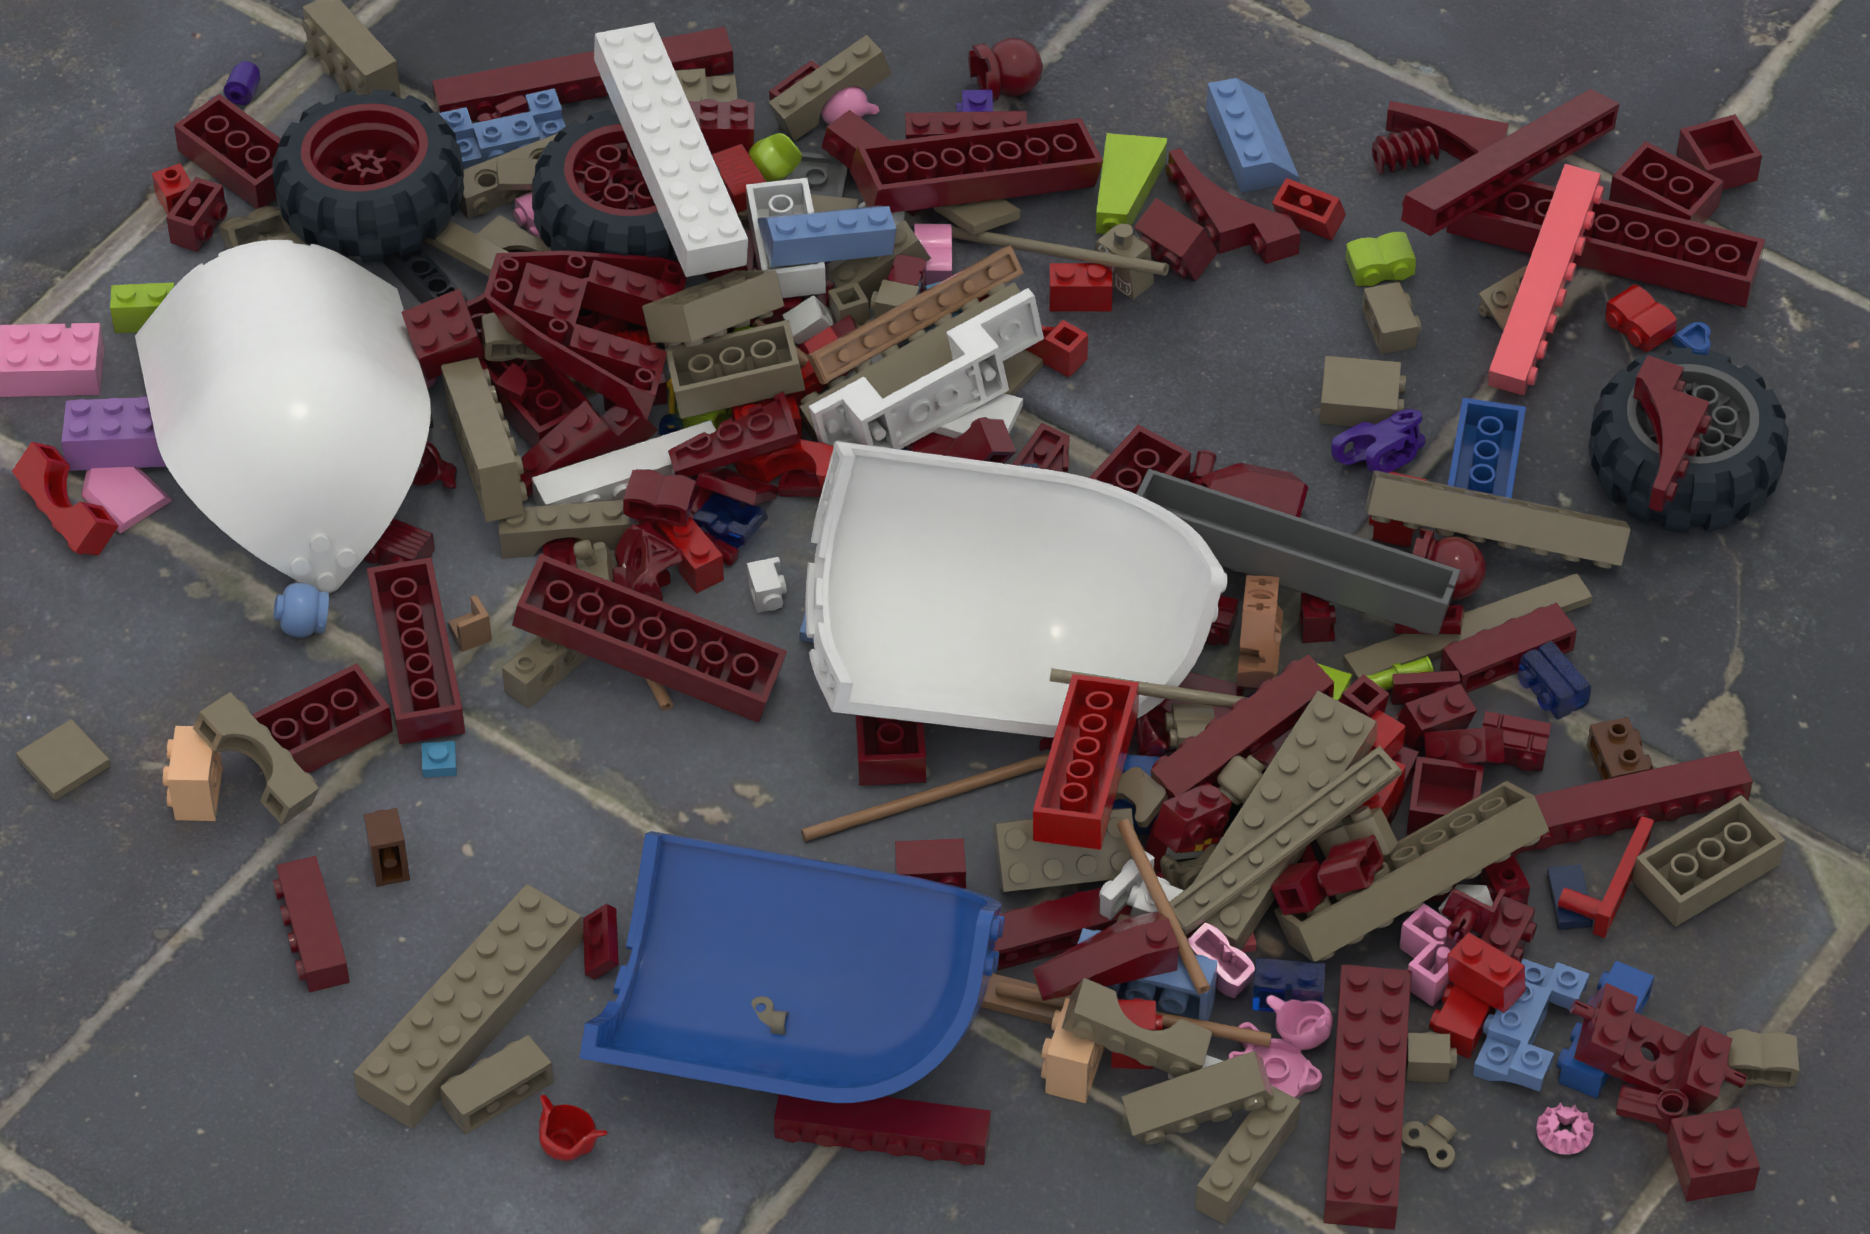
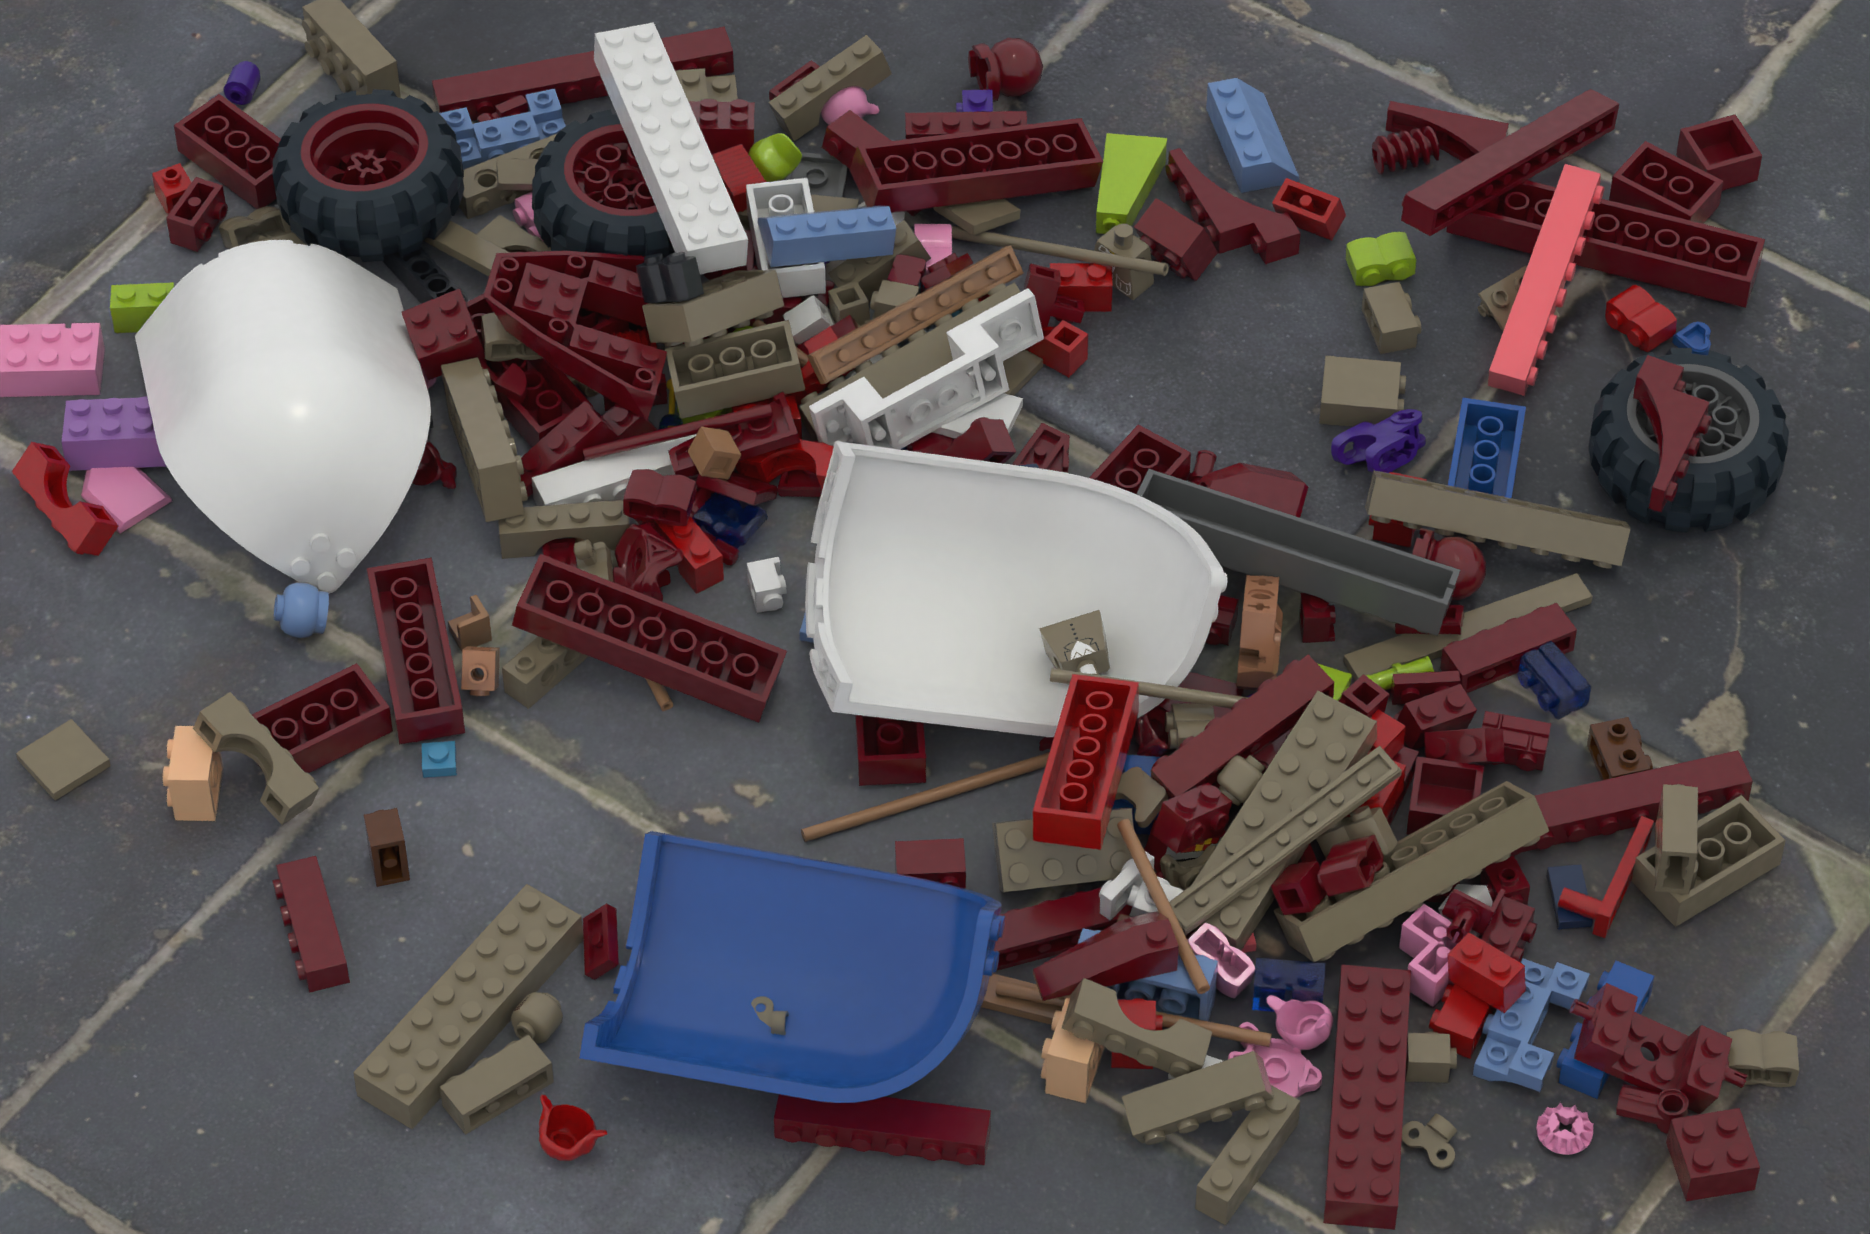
dark red brick [364,518,435,565] -> none
none -> nougat brick [461,646,500,696]
none -> dark tan head [511,992,563,1044]
none -> dark red piece [583,404,773,460]
none -> black brick [636,252,704,303]
none -> medium nougat panel [688,427,741,480]
none -> dark red plate [921,253,973,290]
none -> dark red brick [1024,263,1084,327]
none -> dark tan torso [1039,610,1110,675]
none -> dark tan brick [1655,784,1698,894]

